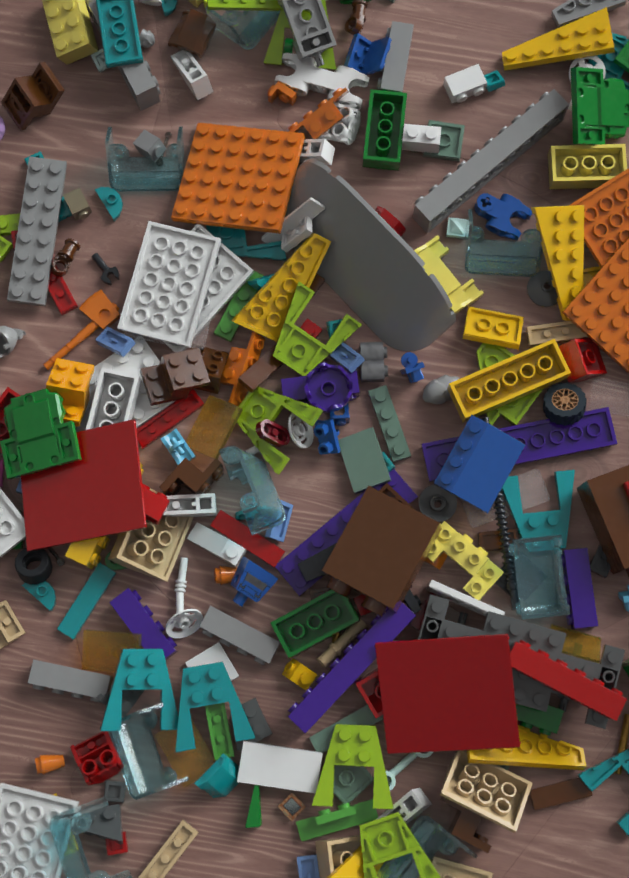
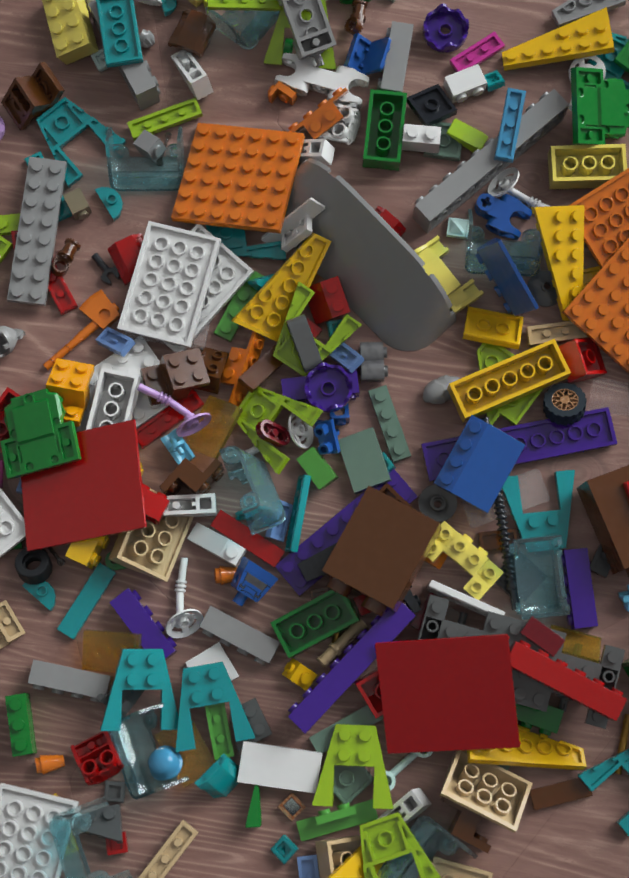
blue hips [400,352,425,383] -> none
none -> green brick [5,693,37,757]
none -> teal wing [36,97,126,188]
none -> red slope [108,233,143,286]
none -> lime plate [127,97,203,141]
none -> lavender dish [137,383,212,437]
none -> dark azure helmet [148,745,183,781]
none -> teal tile [270,835,299,864]
none -> teal tile [285,475,311,553]
none -> dark grey beam [286,314,323,373]
none -> bright green hinge [296,446,339,490]
none -> red slope [308,276,351,325]
none -> black plate [406,84,457,126]
none -> dark purple plate [423,4,469,53]
none -> lime slope [446,118,489,153]
none -> dark pink plate [449,31,505,72]
none -> blue slope [475,238,539,316]
none -> white dish [488,167,549,207]
none -> dark azure tile [494,88,526,163]
none -> dark red tile [520,616,565,657]

